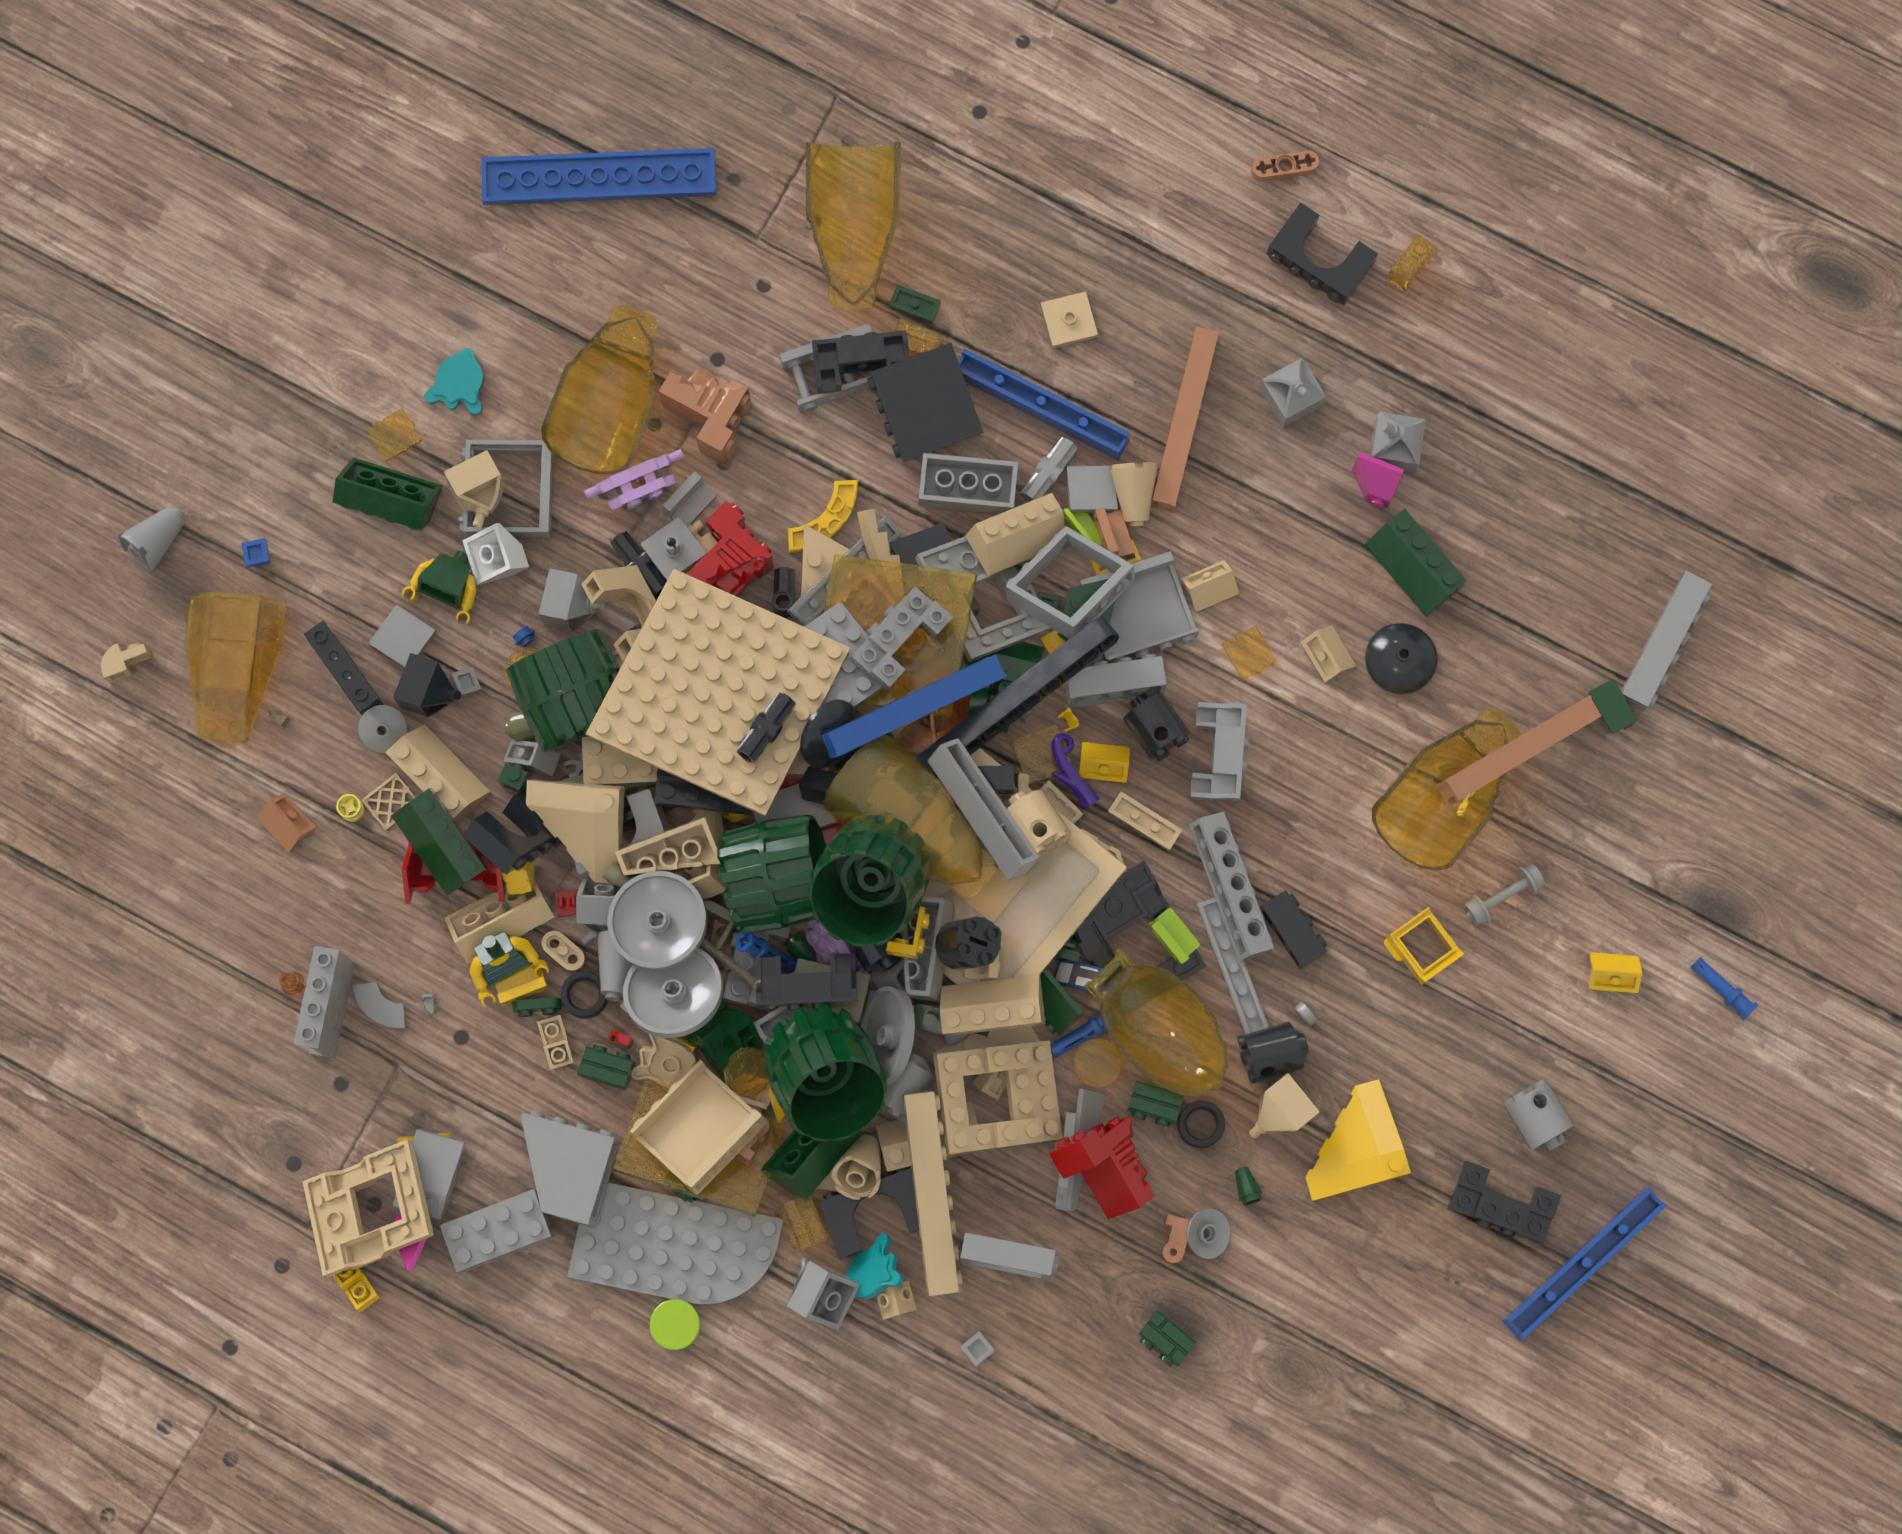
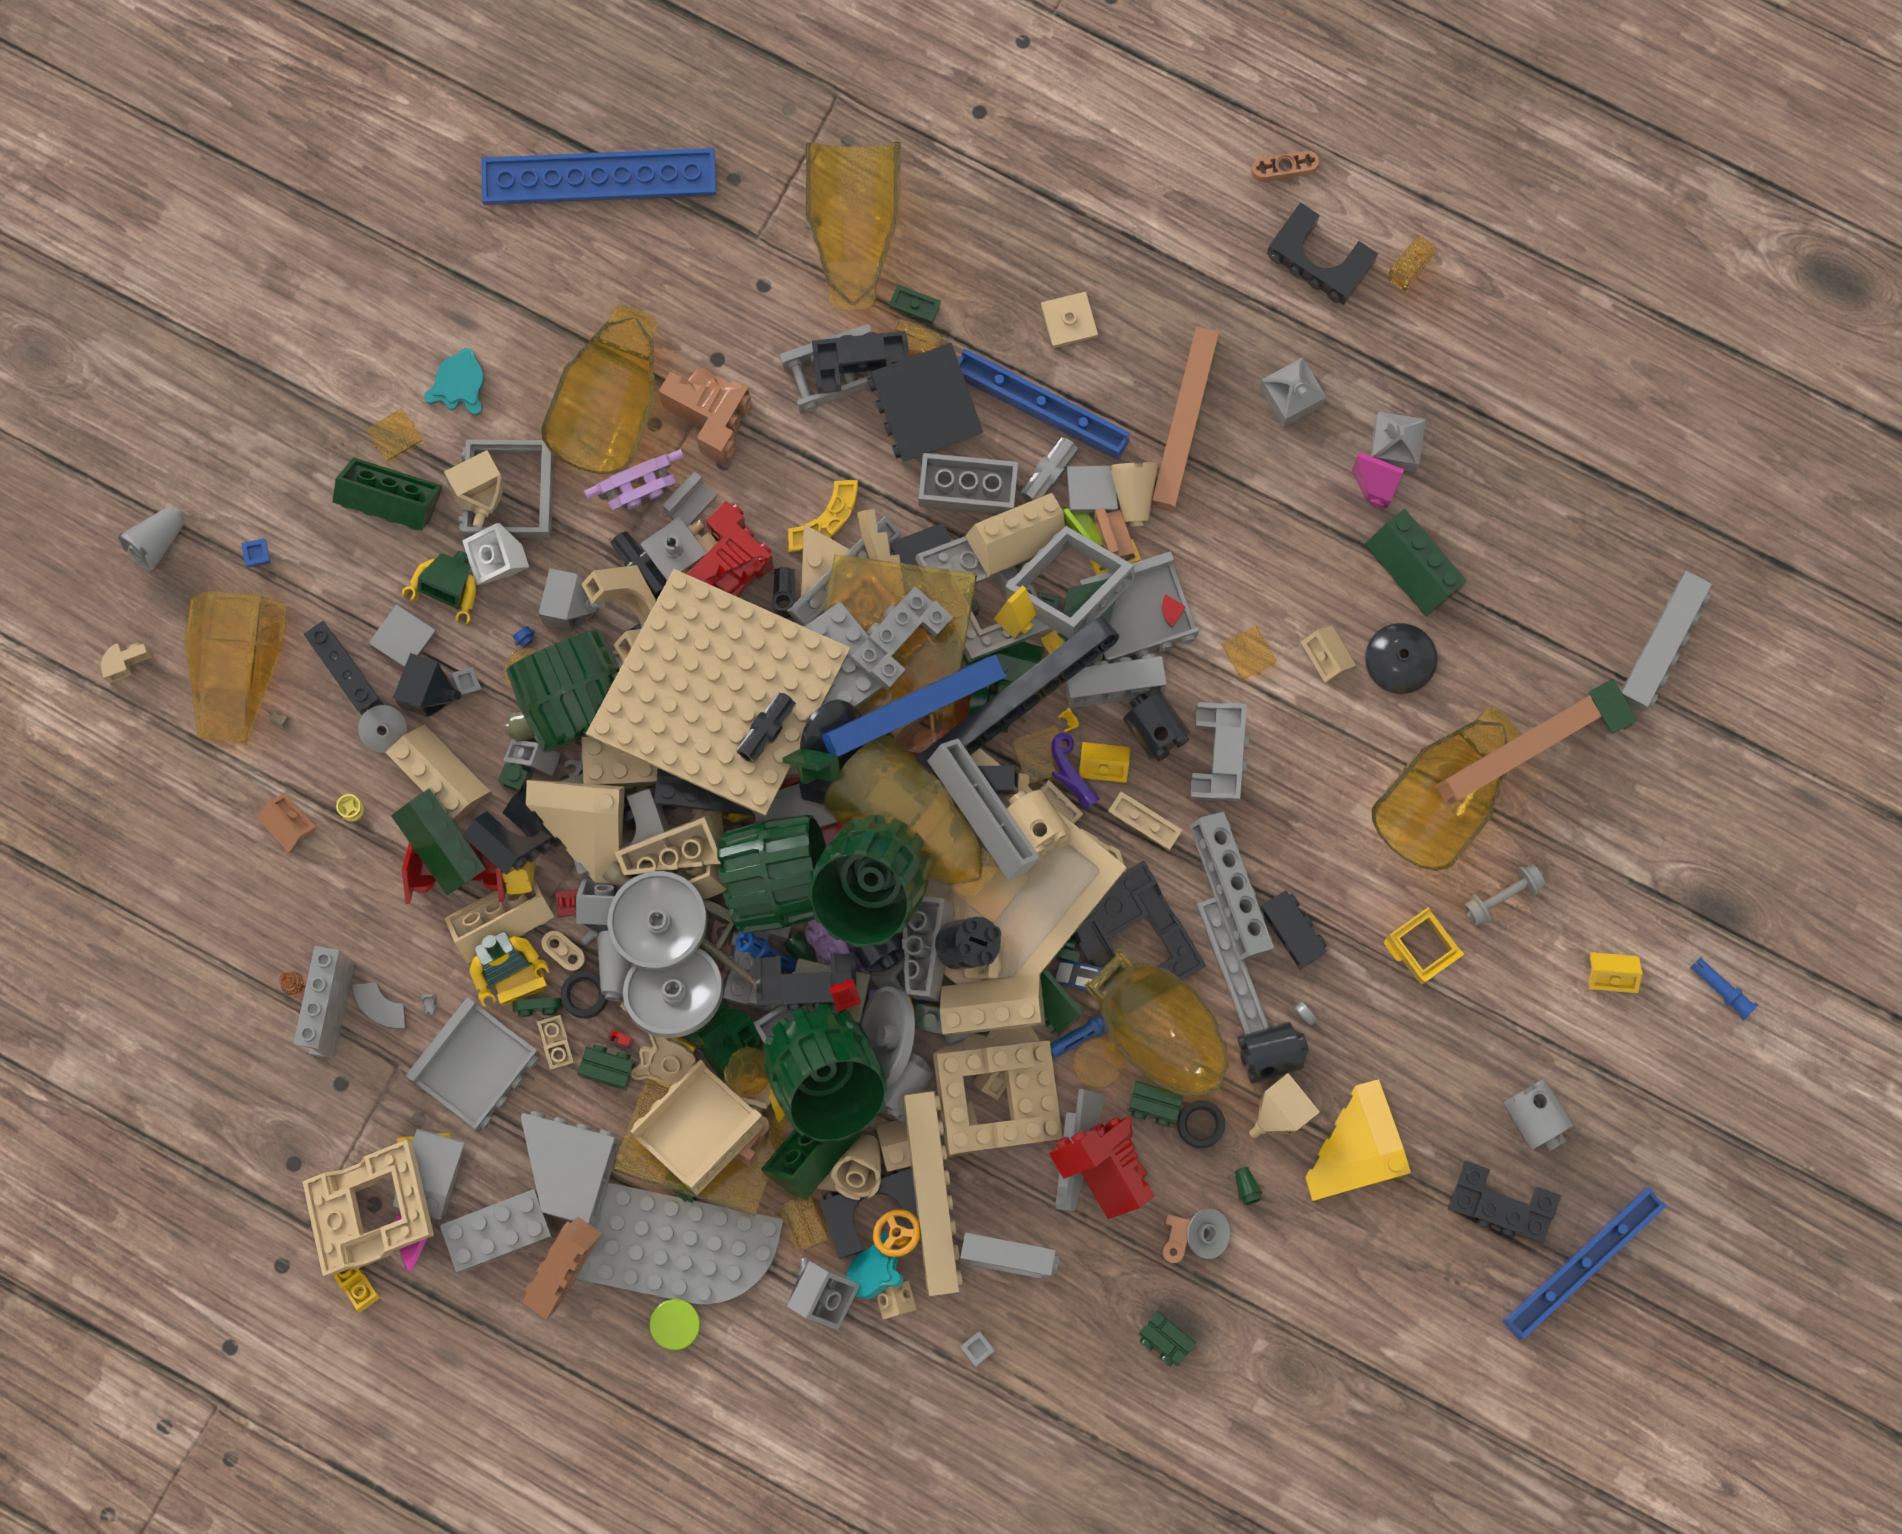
tan window [362,773,415,831] -> none
yellow bracket [886,906,930,960] -> none
lime panel [1147,908,1200,964] -> none
tan panel [1181,560,1239,612] -> none
none -> light grey panel [405,997,540,1131]
none -> nougat wedge [522,1217,603,1320]
none -> dark green panel [782,748,841,784]
none -> red tile [829,979,862,1012]
none -> light orange piece [873,1209,921,1257]
none -> yellow slope [994,585,1037,639]
none -> red tile [1162,594,1186,628]

